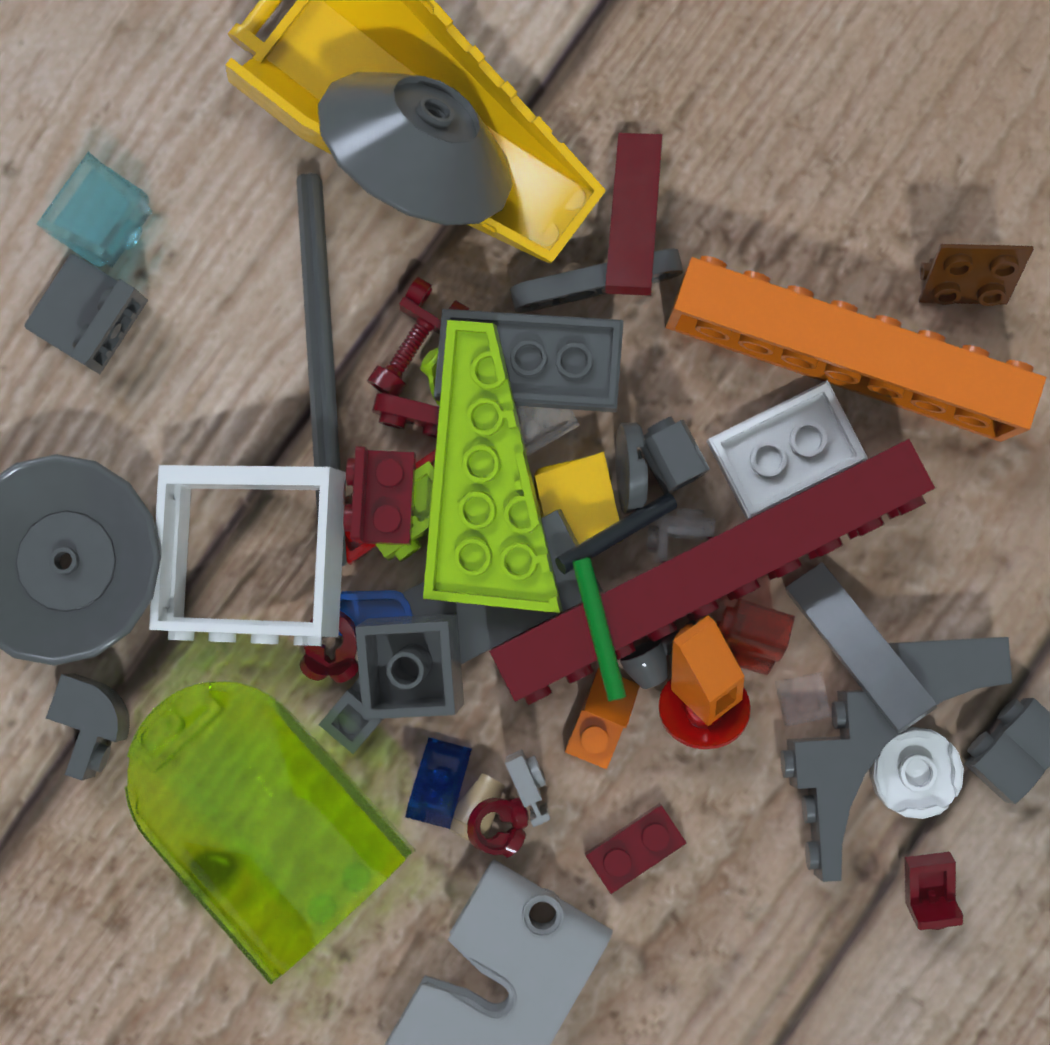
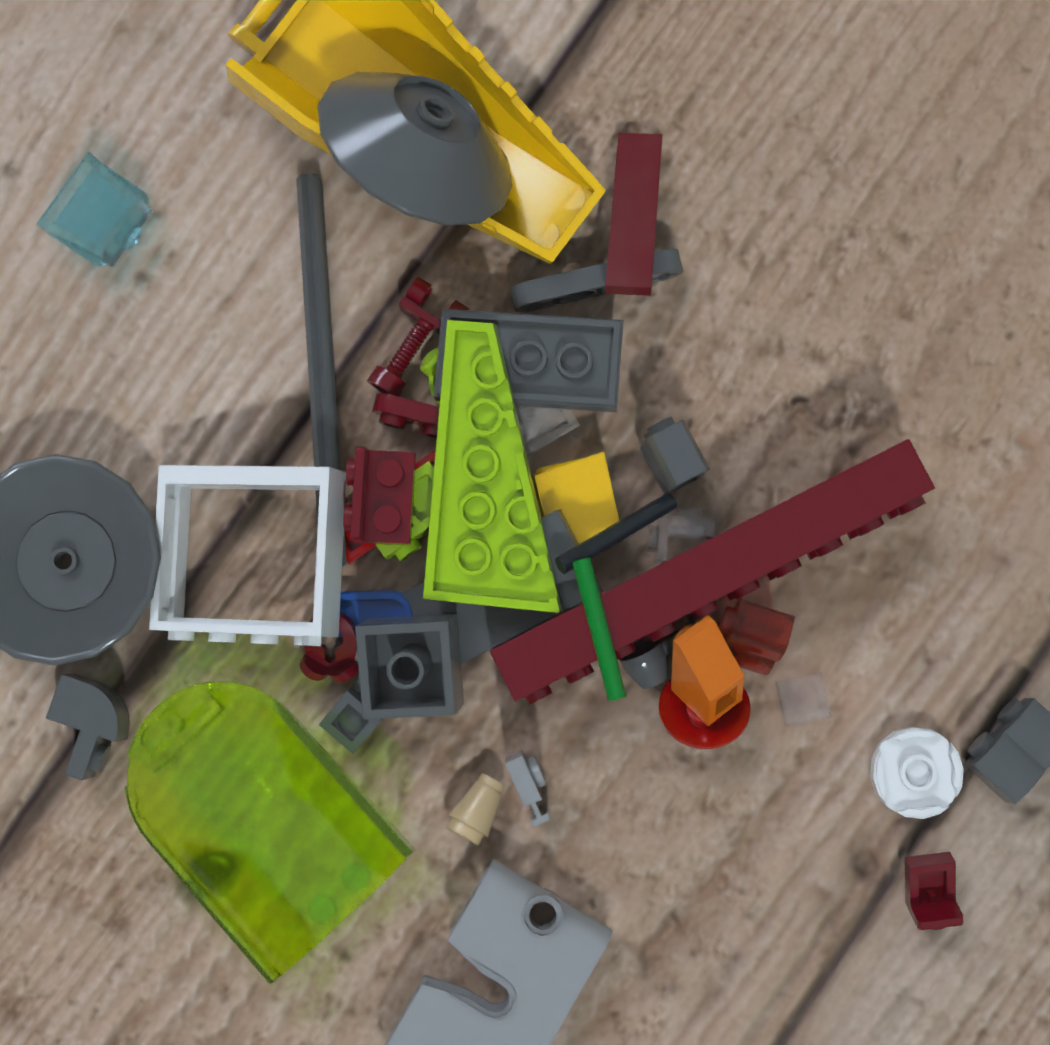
dark grey bracket [25,254,148,374] -> none
clear blue slope [405,737,472,829] -> none
dark red piece [467,797,529,858] -> none
orange slope [564,667,640,769] -> none
dark red plate [585,803,687,894] -> none
dark grey tile [616,422,648,514] -> none
orange brick [665,256,1047,442] -> none
white tile [707,380,868,520] -> none
dark grey arch [780,637,1012,882] -> none
dark grey tile [785,562,937,735] -> none
reddish brown hinge [919,244,1034,306] -> none

